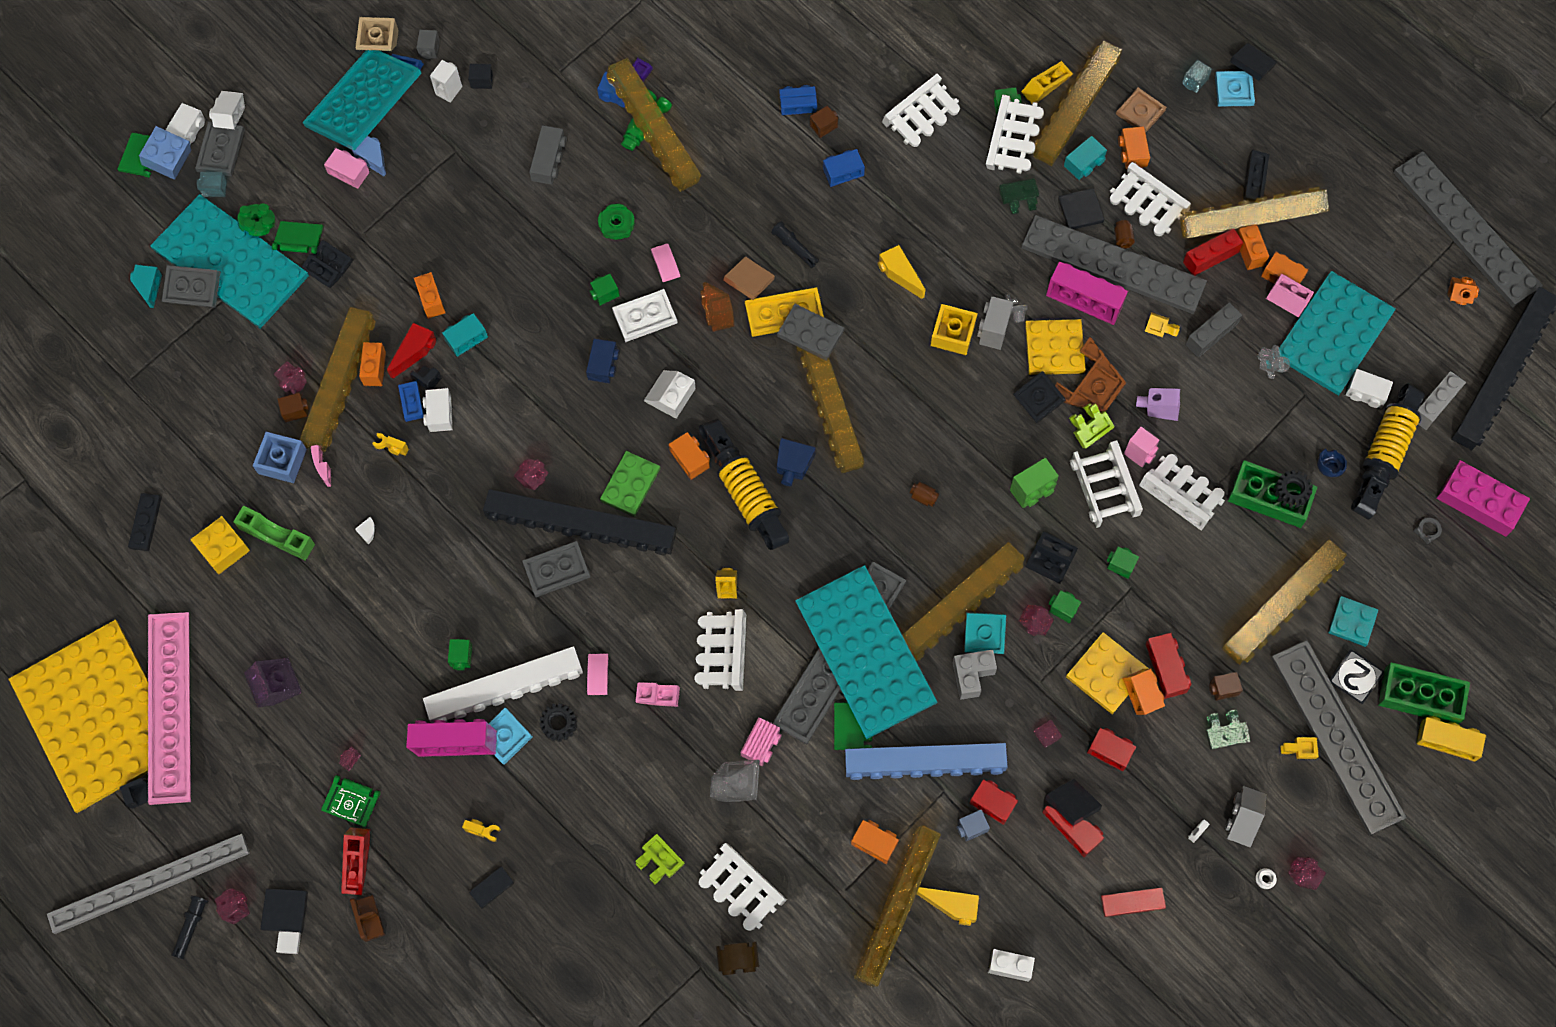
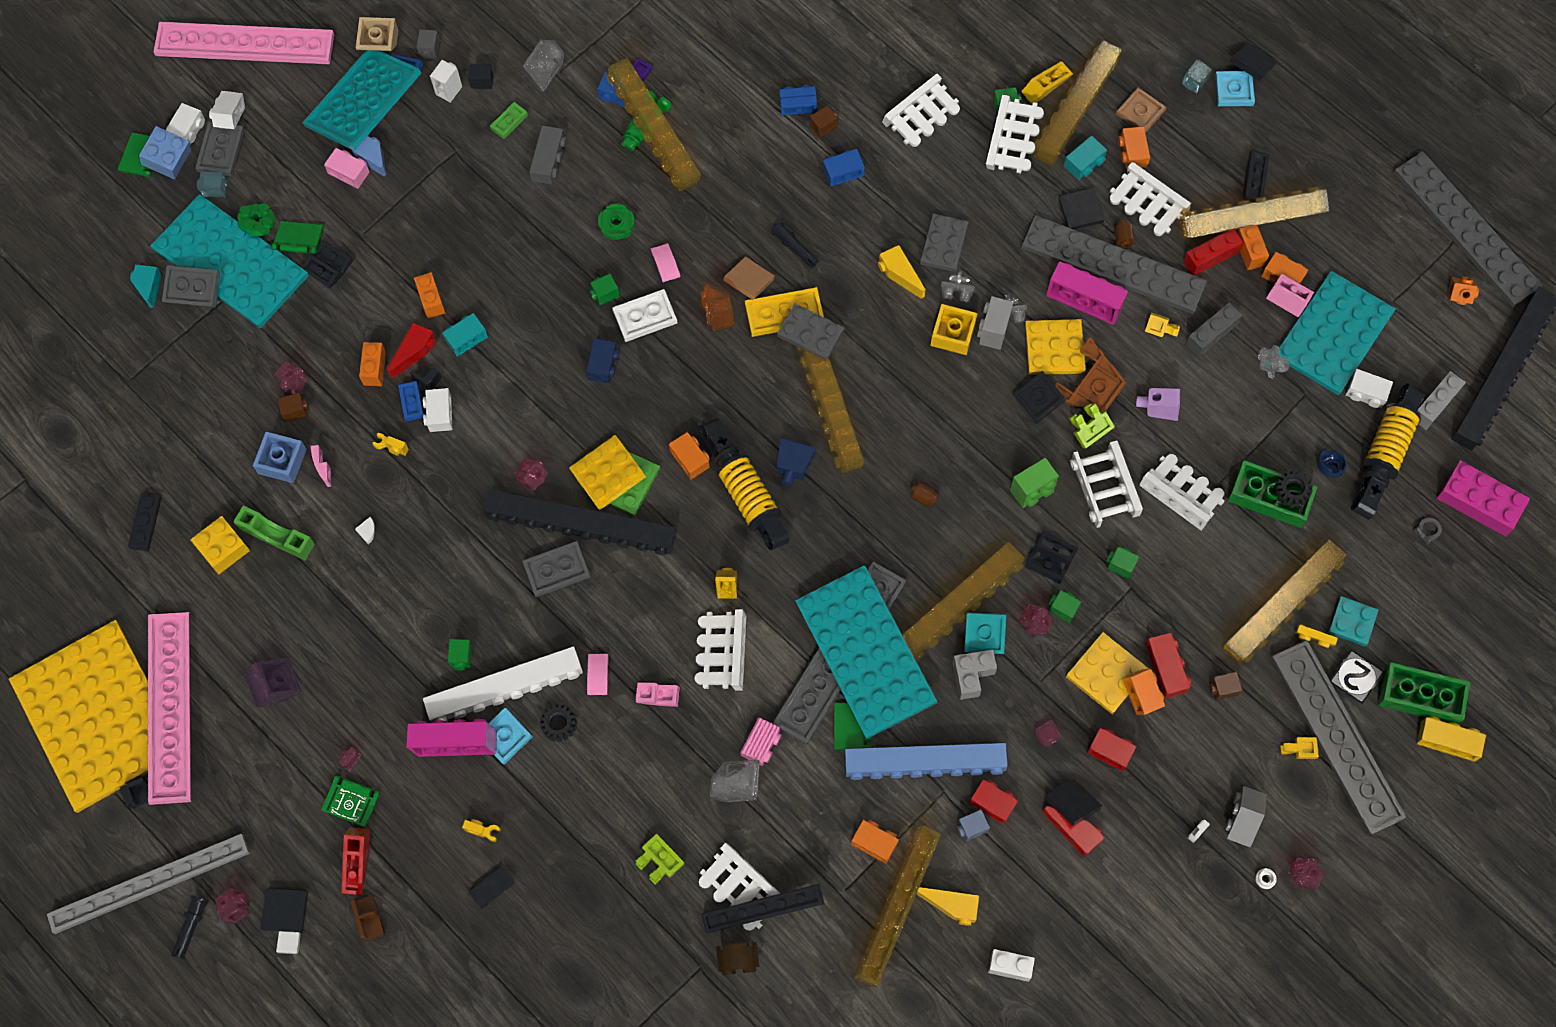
clear yellow brick [300,307,375,452] -> none
white slope [644,370,695,418] -> none
clear green plate [999,178,1039,214] -> none
tile [1101,888,1166,917] -> none
bright pink brick [1124,427,1159,467] -> none
clear green plate [1206,709,1251,750] -> none
none -> bright pink plate [154,22,334,64]
none -> bright green plate [490,102,528,139]
none -> clear slope [523,40,564,91]
none -> yellow plate [569,435,646,510]
none -> black tile [701,884,825,934]
none -> dark grey plate [920,214,969,272]
none -> clear hips [941,271,975,303]
none -> yellow plate [1294,625,1338,648]

